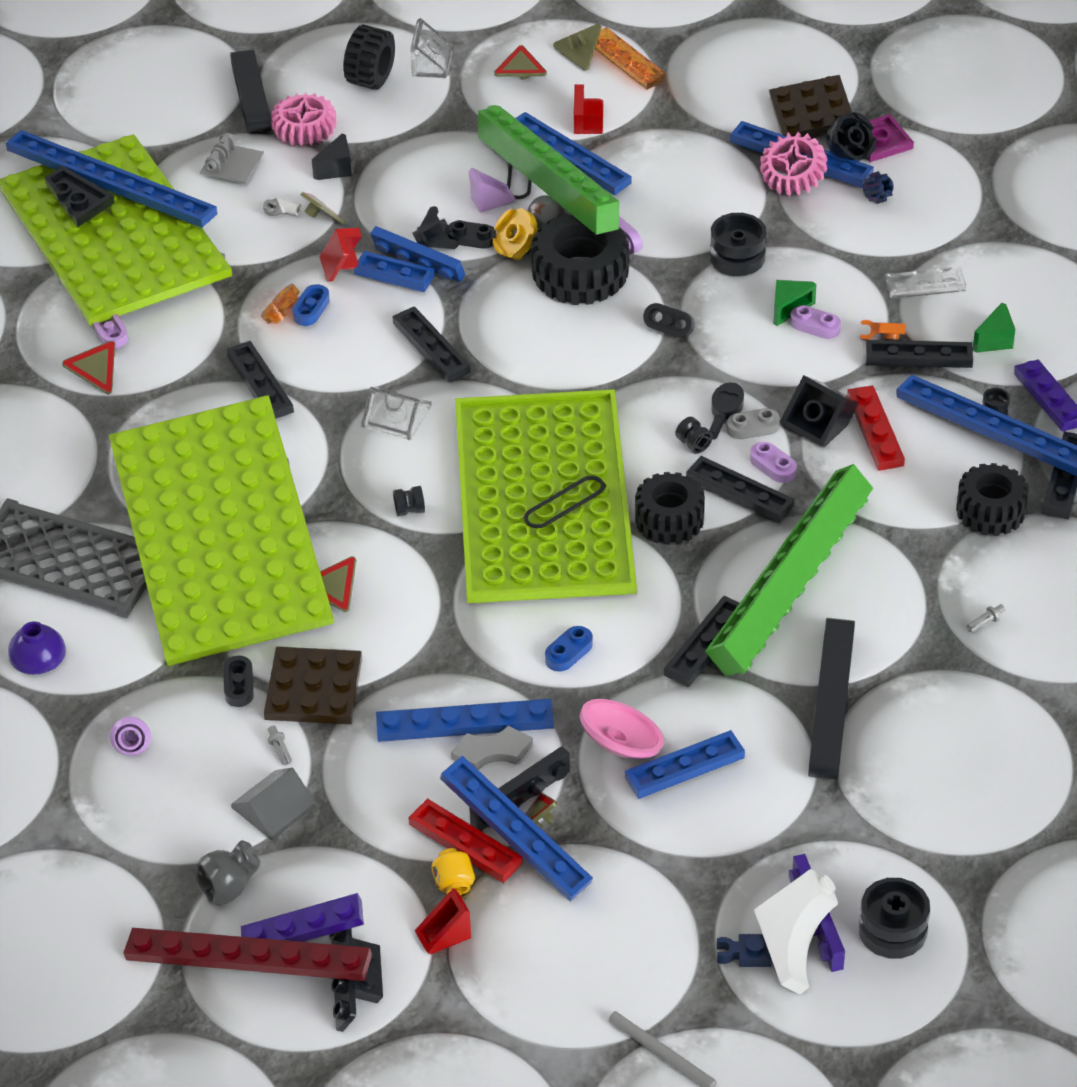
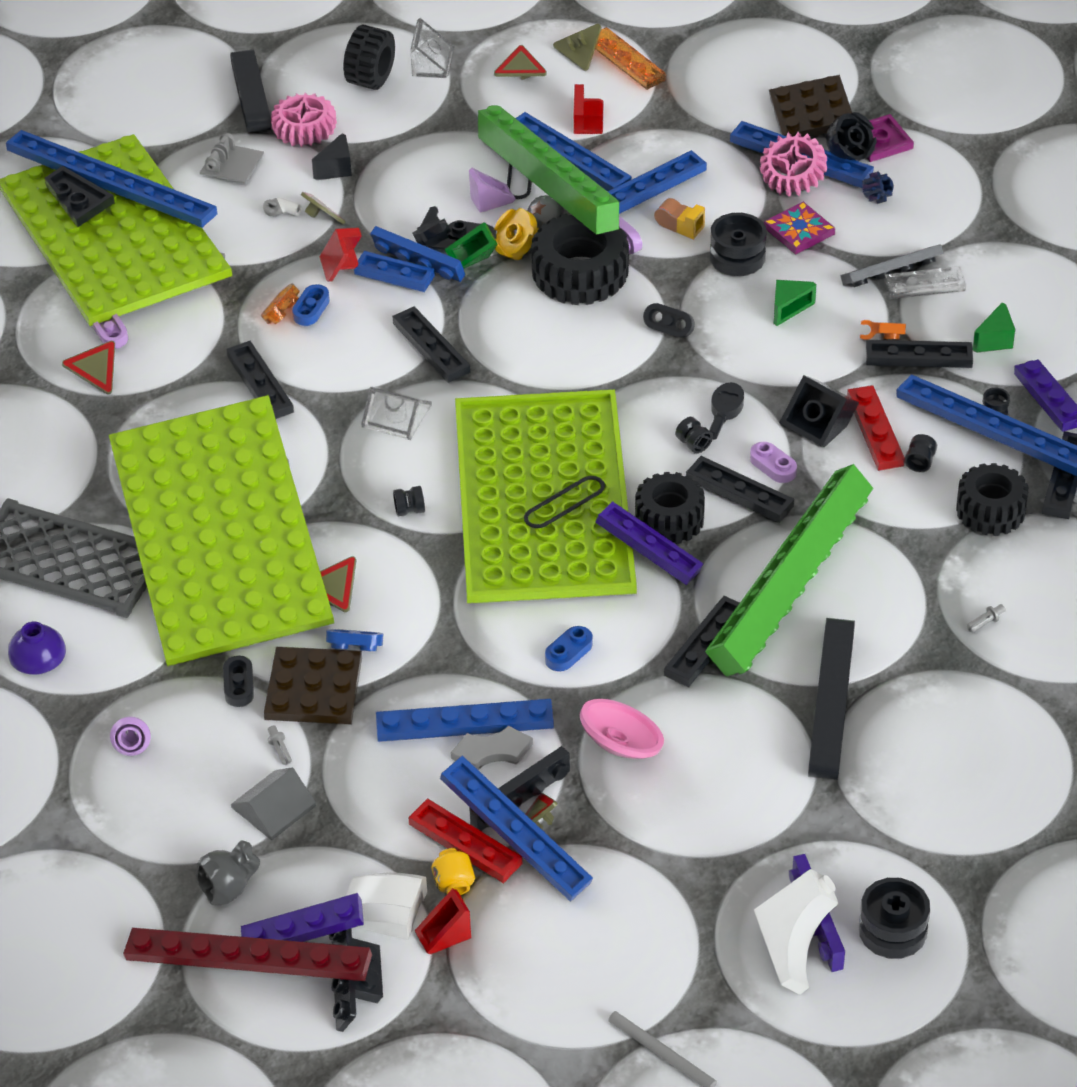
blue plate [625,730,745,799] -> none
dark blue plate [717,934,771,967] -> none
light grey plate [727,408,780,439] -> none
lavender plate [790,305,841,339] -> none
none -> blue plate [326,629,384,651]
none -> white slope [346,873,427,940]
none -> green slope [444,222,498,269]
none -> dark purple plate [595,501,703,585]
none -> blue plate [608,150,707,214]
none -> leg [654,198,705,240]
none -> magenta tile [764,201,835,255]
none -> plate [840,244,944,287]
none -> black wheel [904,434,937,472]

